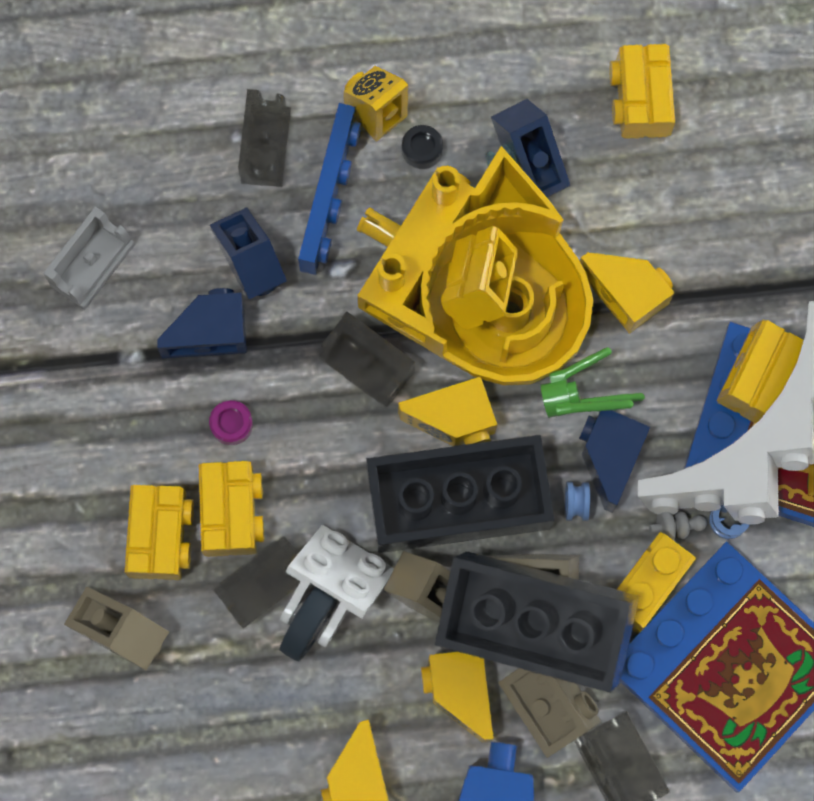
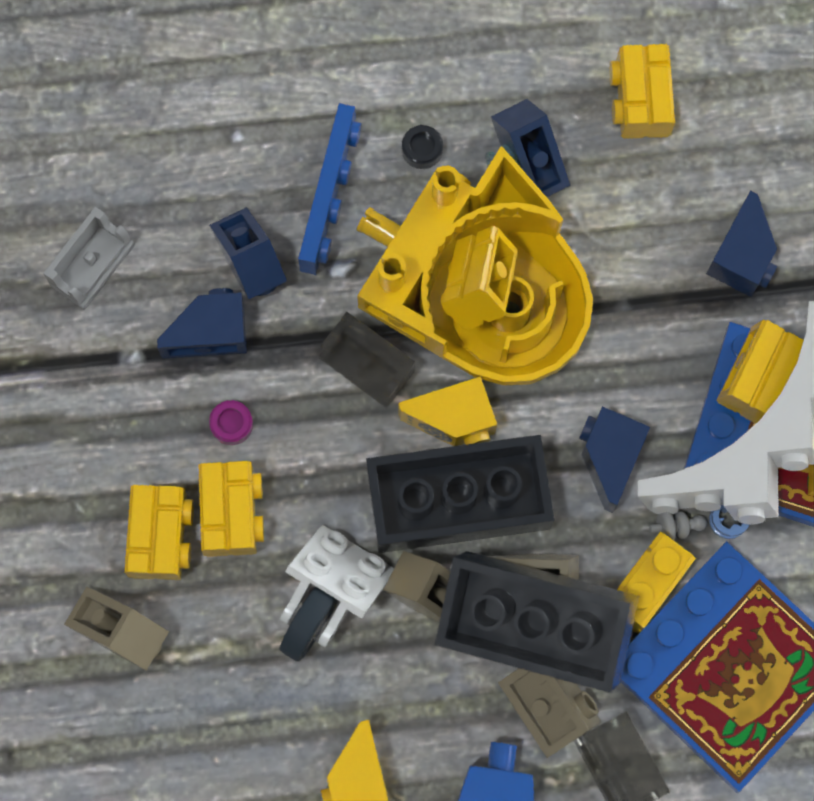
clear smoke hinge [212,536,301,629] -> none
clear smoke hinge [238,89,291,187] -> none
yellow slope [343,66,408,142] -> none
yellow slope [421,652,493,743] -> none
bright green plant [541,347,645,418] -> none
medium blue bush [565,481,590,521] -> none
yellow slope [580,252,674,334] -> none
none -> dark blue slope [706,190,777,297]

